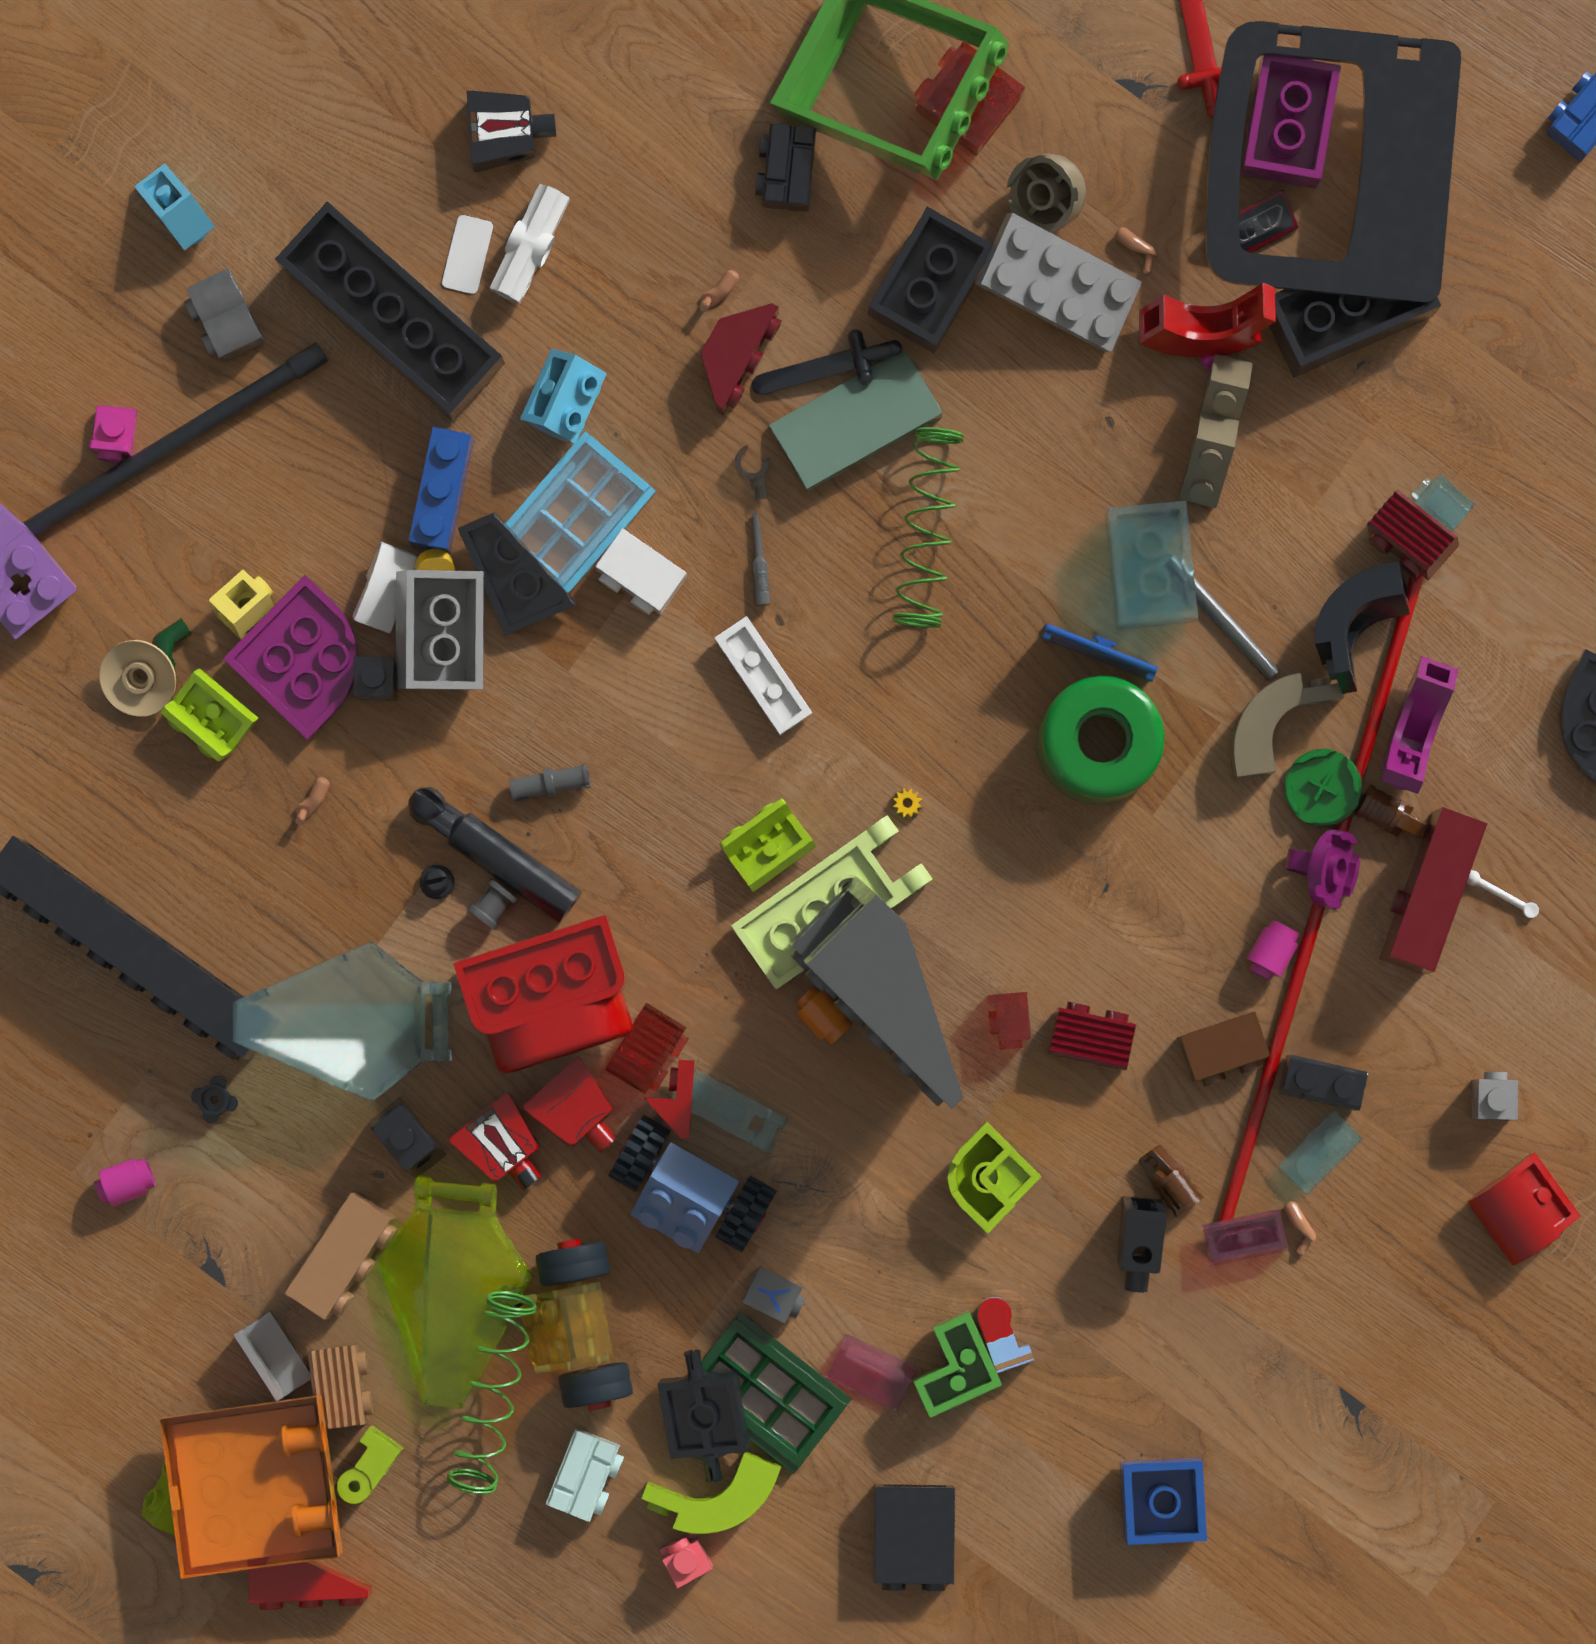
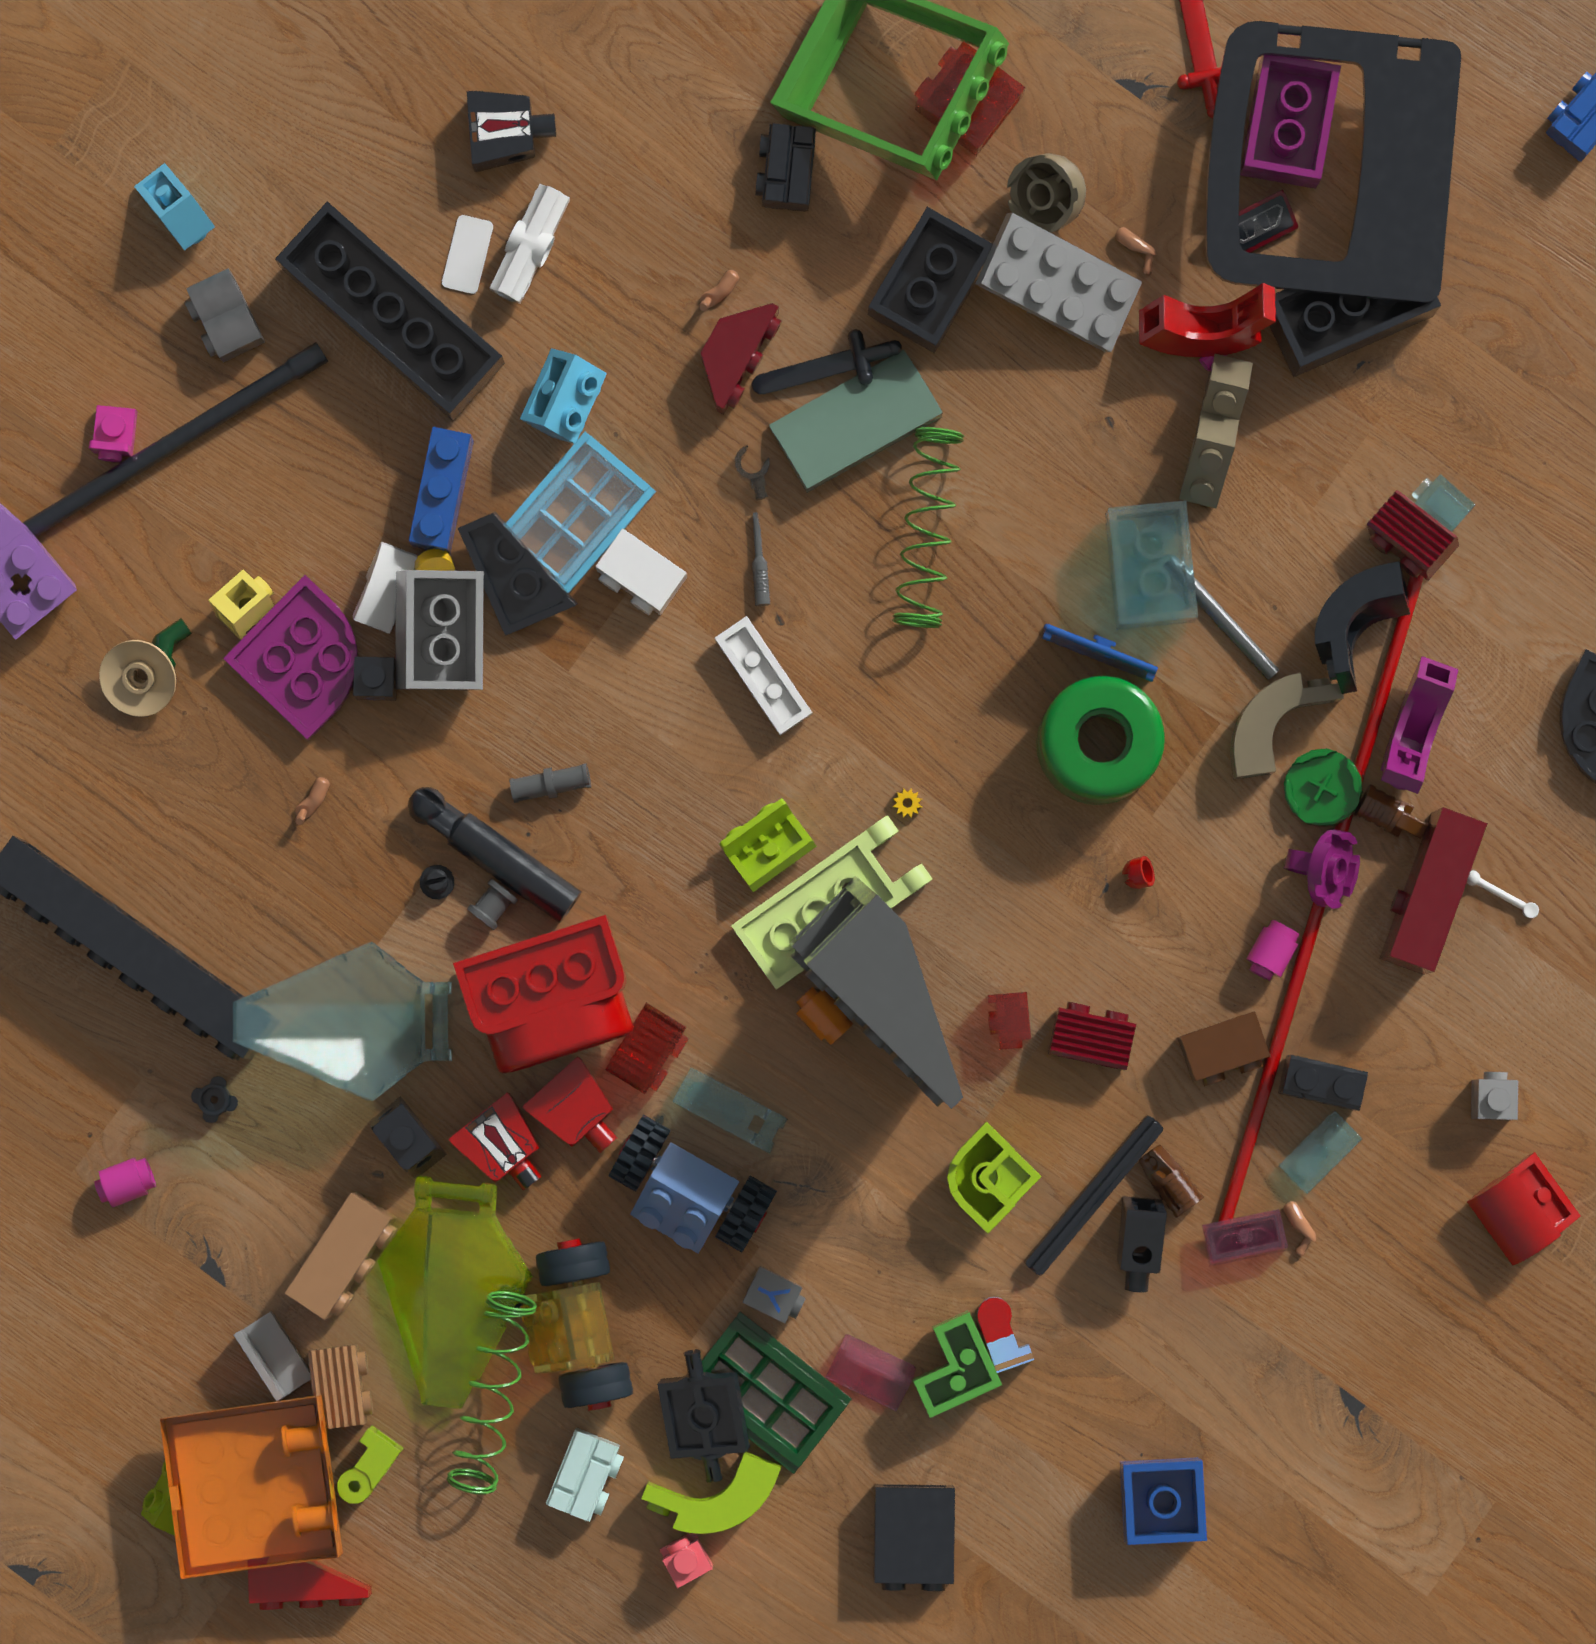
lime bracket [160,668,259,762] -> none
red slope [644,1060,695,1140] -> none
none -> black axle [1024,1115,1163,1276]
none -> red hinge [1122,856,1155,889]

